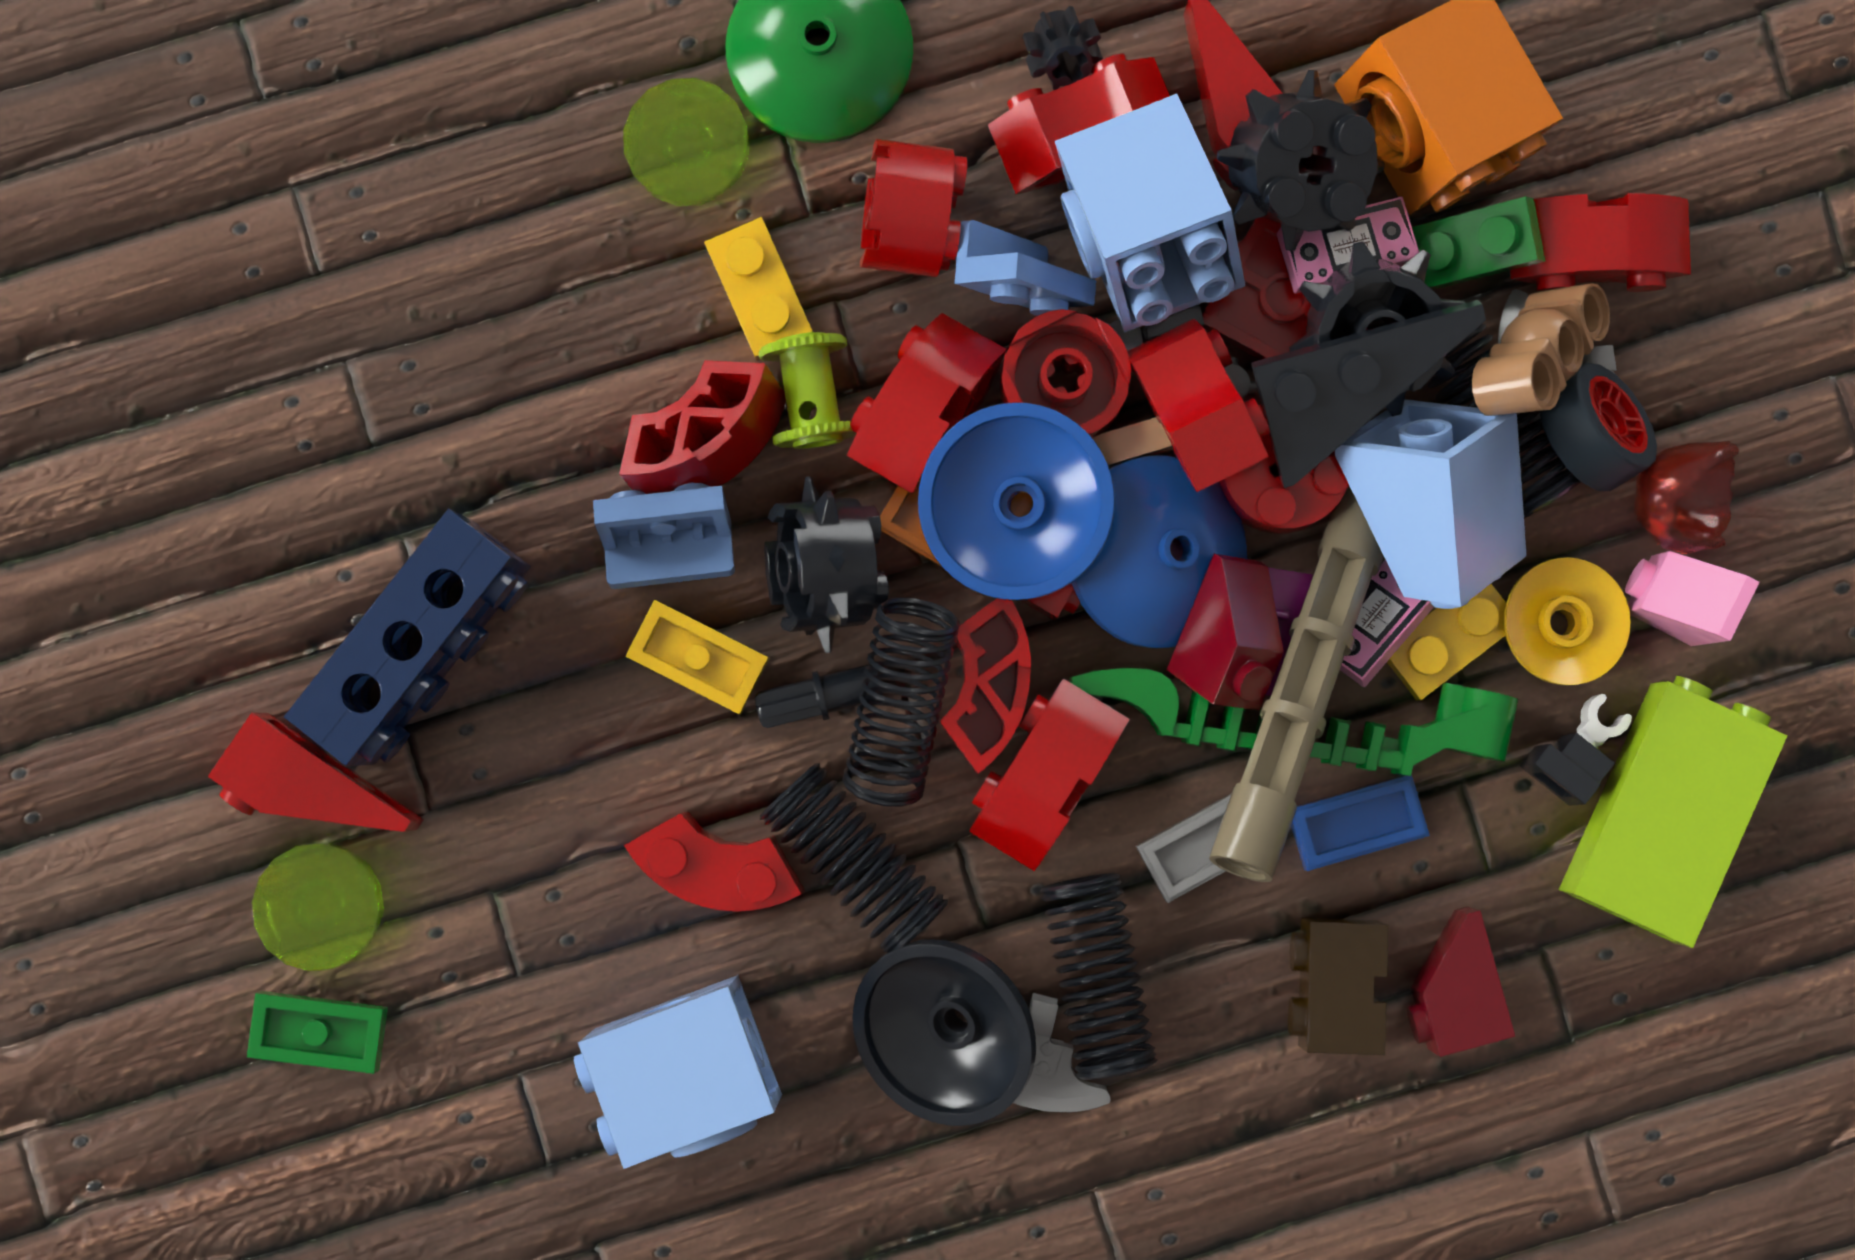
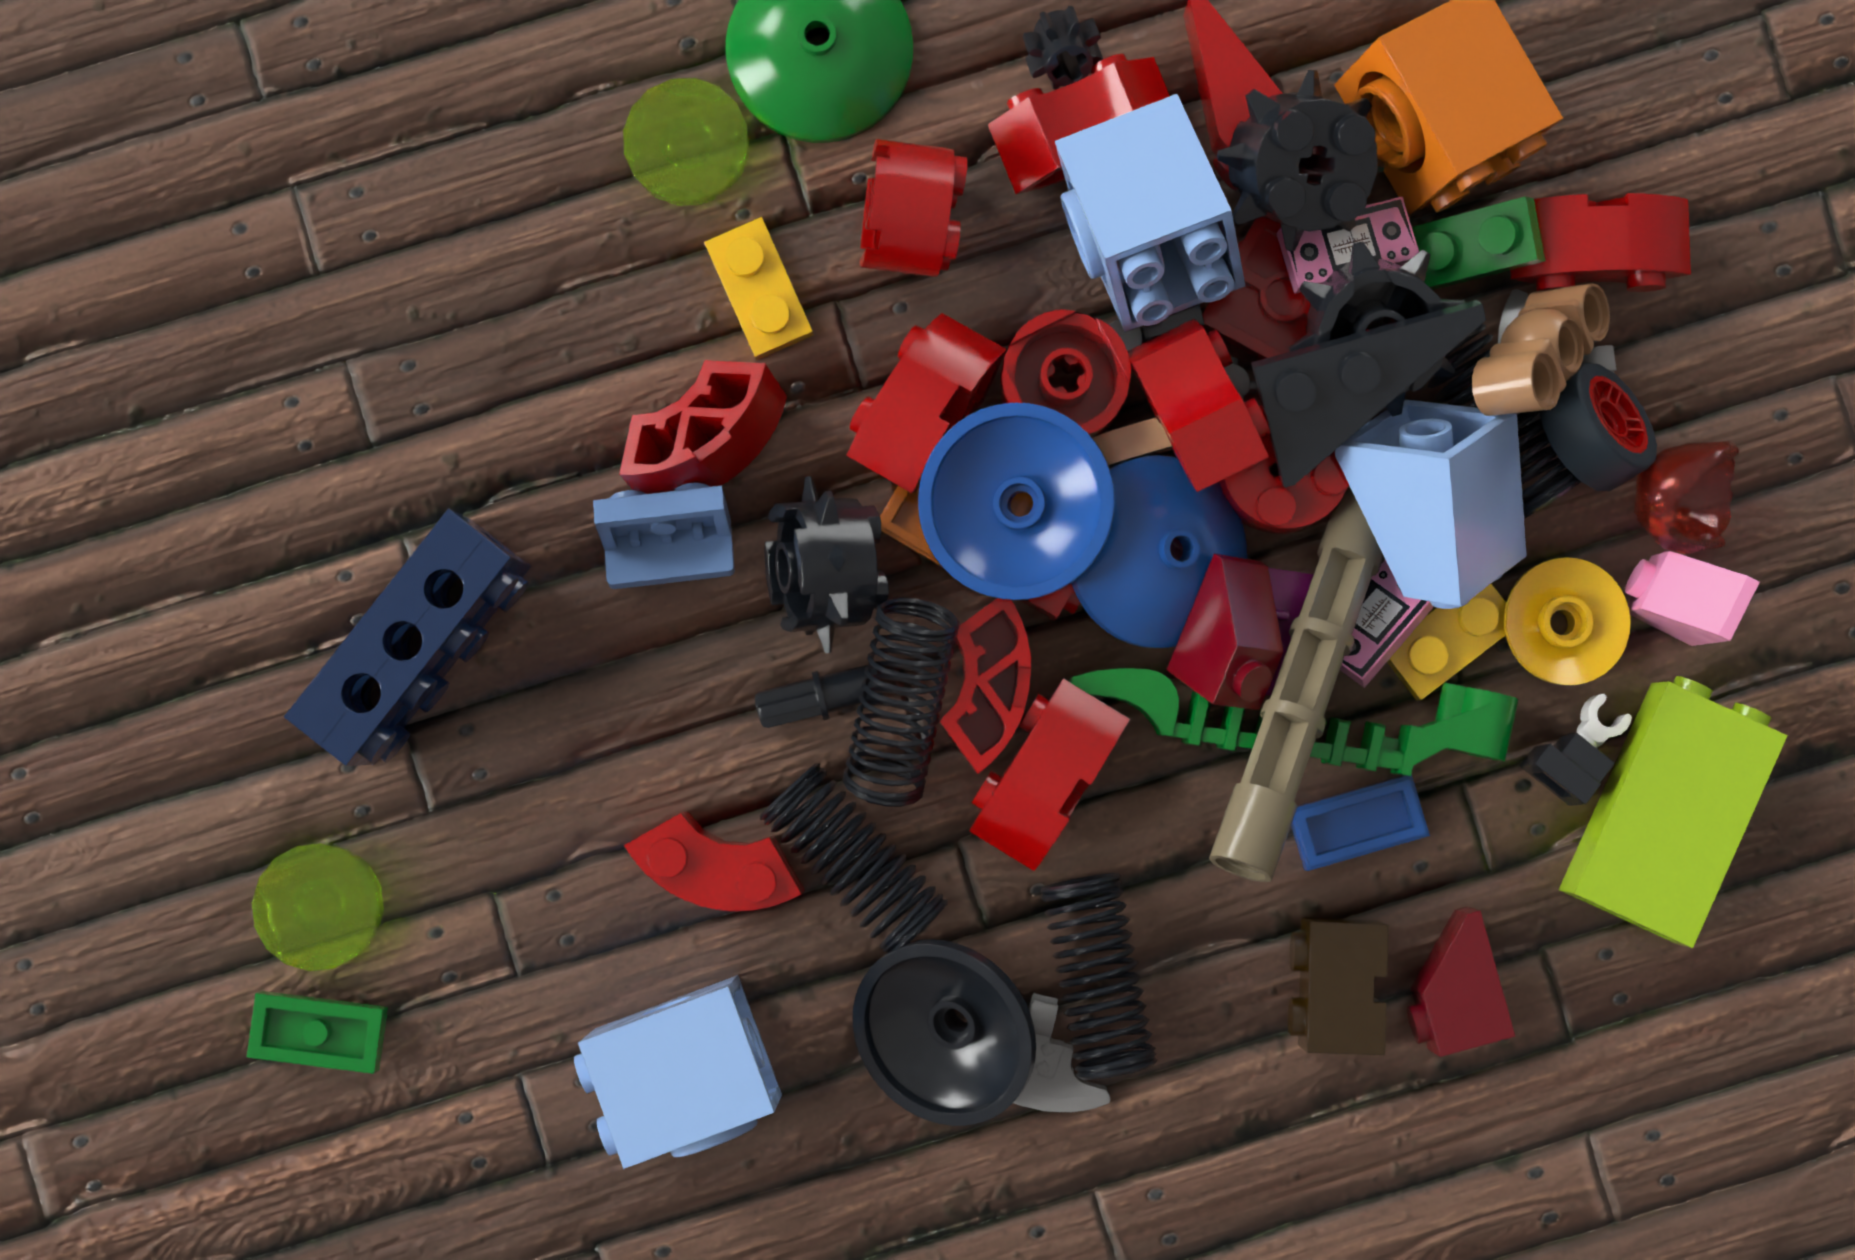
red slope [208,712,424,832] -> none
yellow plate [625,600,770,715] -> none
lime hose [758,332,857,449] -> none
medium blue bracket [955,220,1096,316] -> none
light grey tile [1135,793,1232,903] -> none

